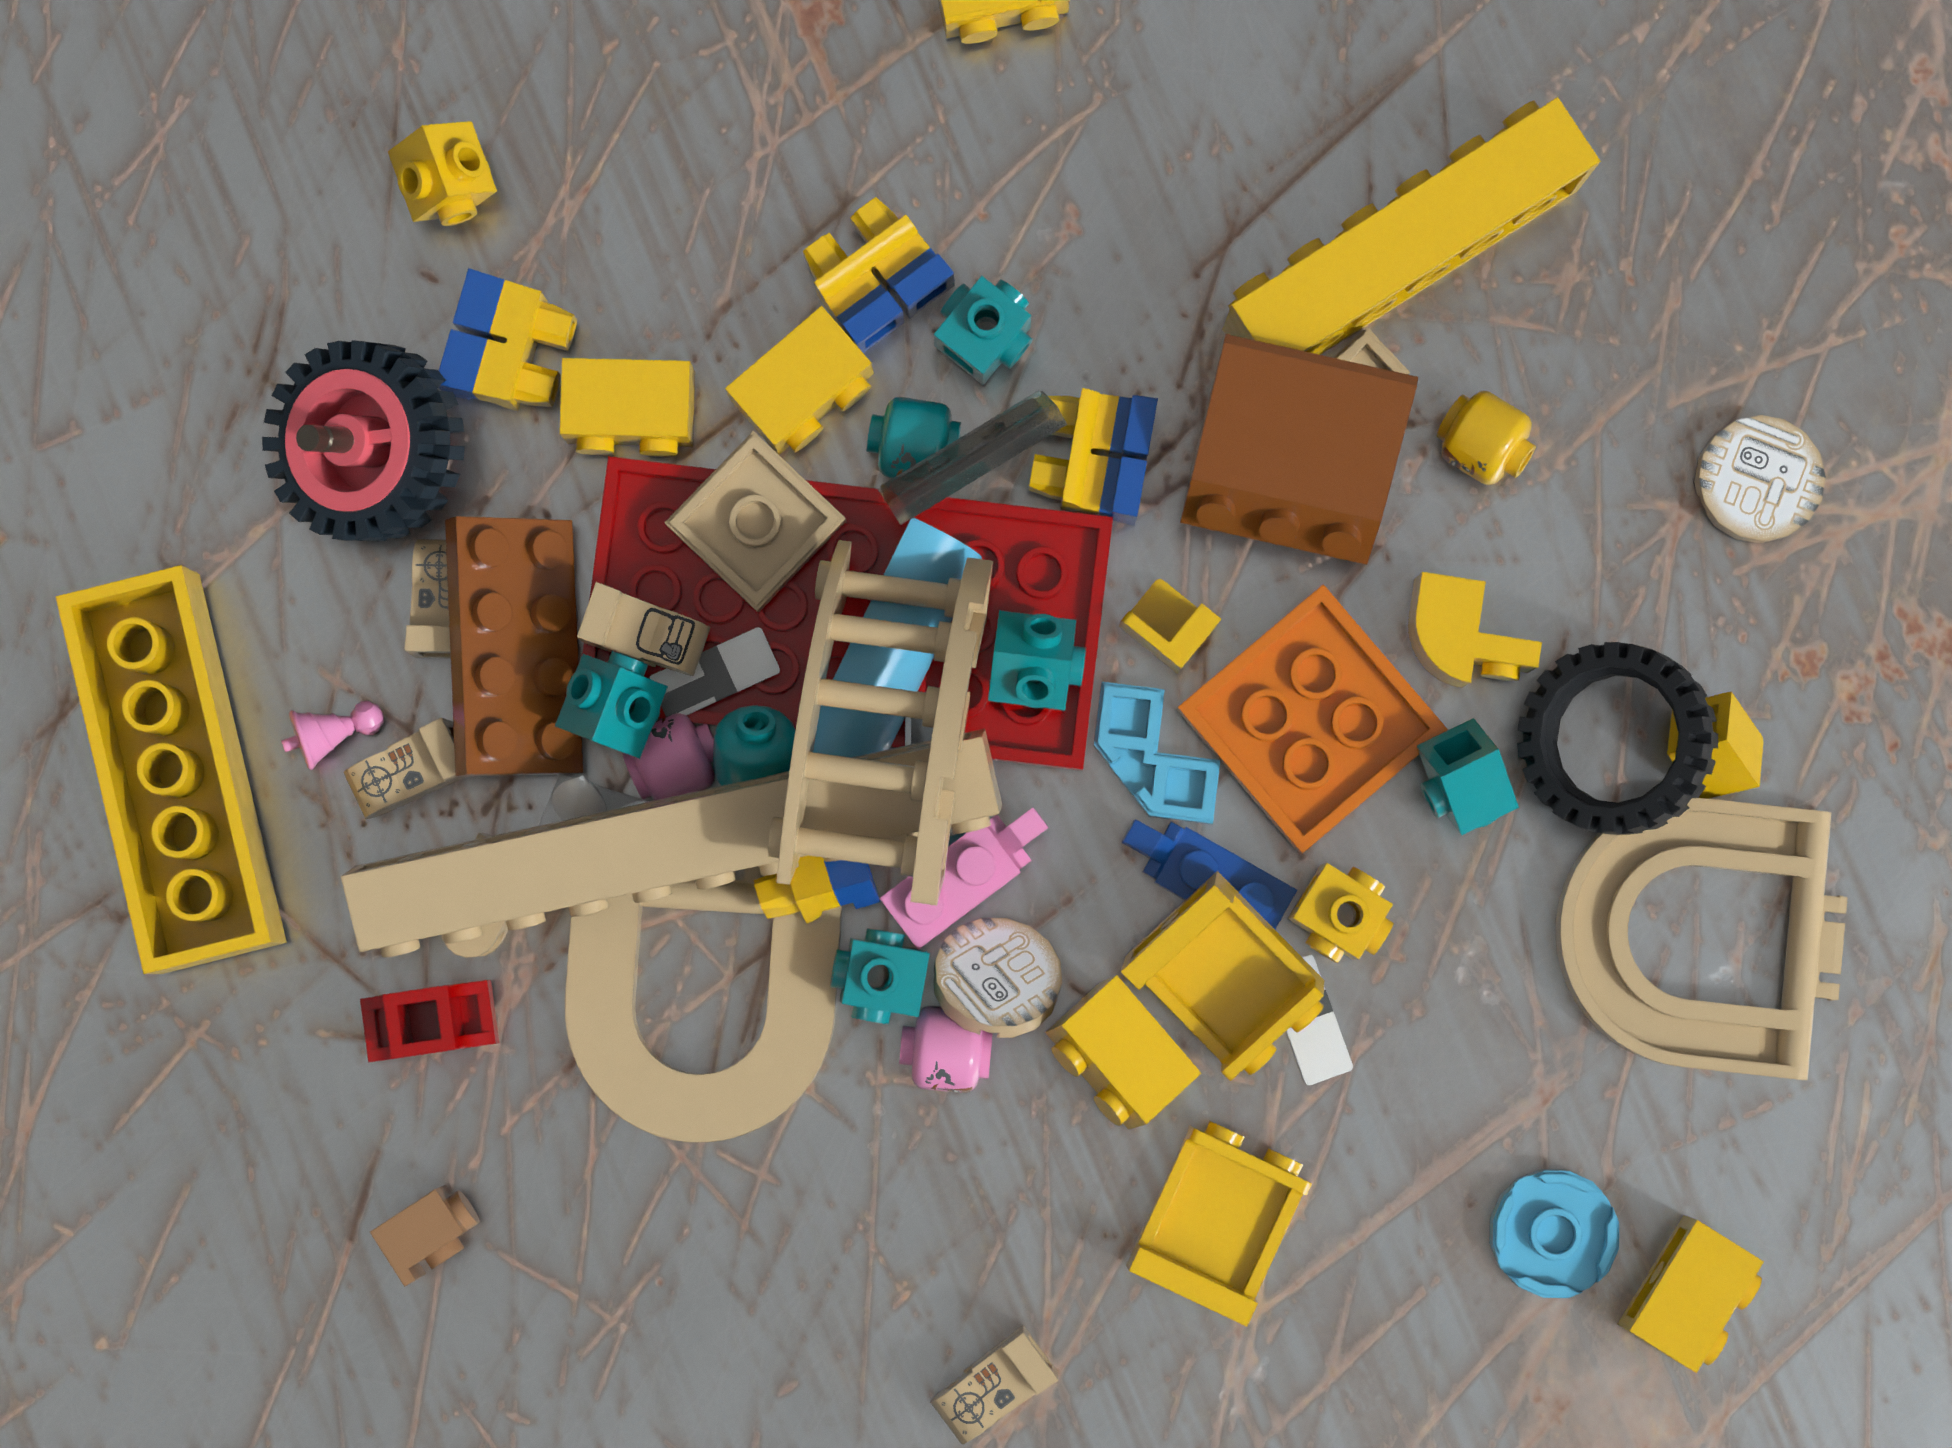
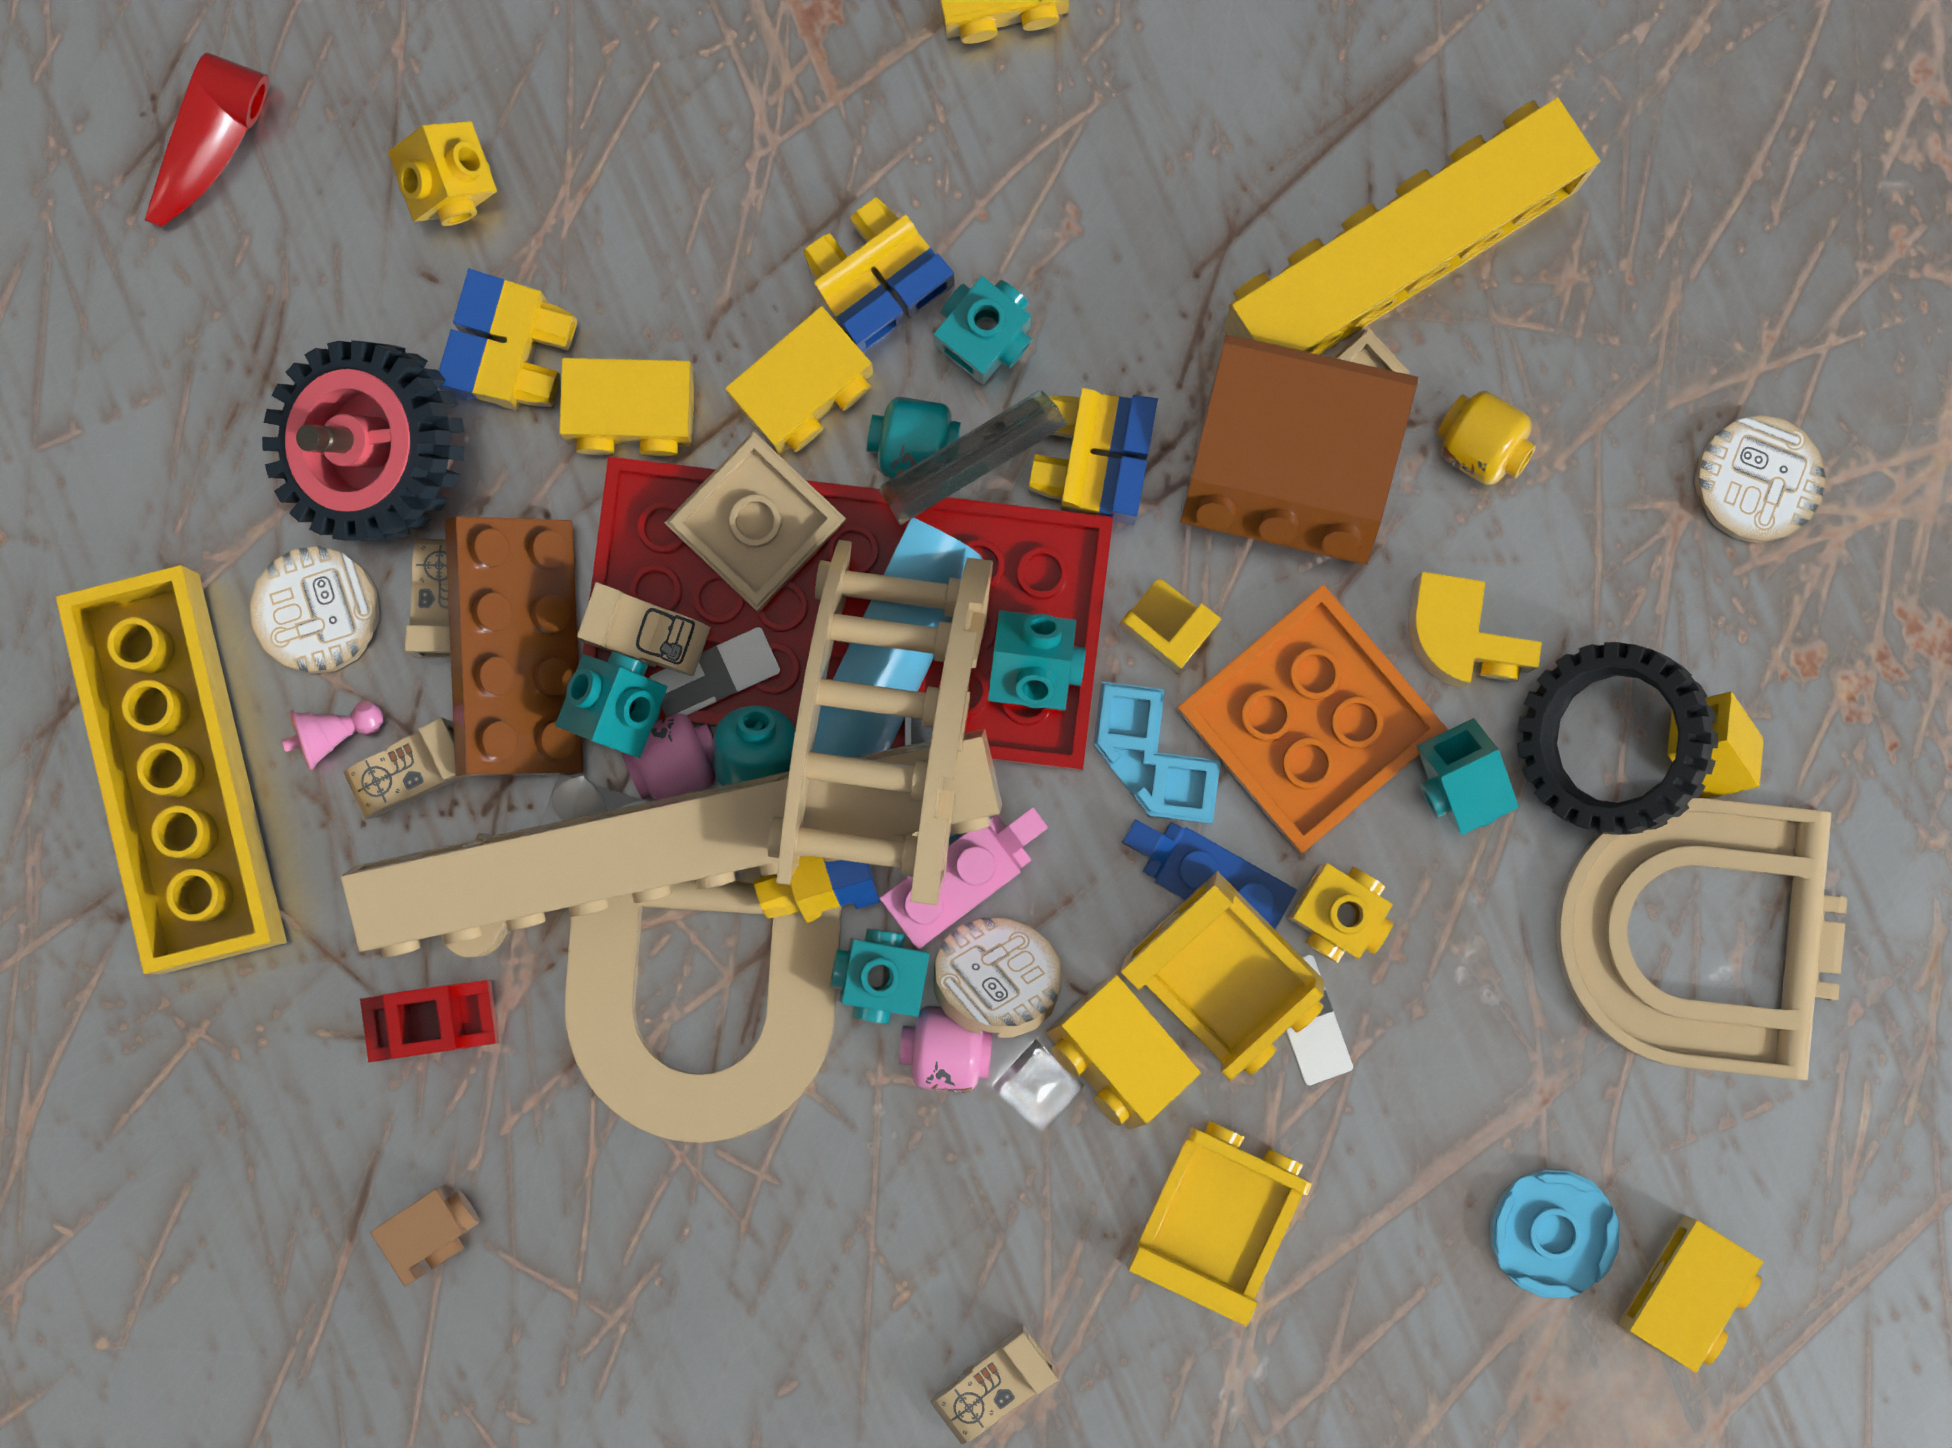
none -> red piece [145,52,269,227]
none -> tile [250,546,380,674]
none -> clear tile [992,1039,1085,1132]

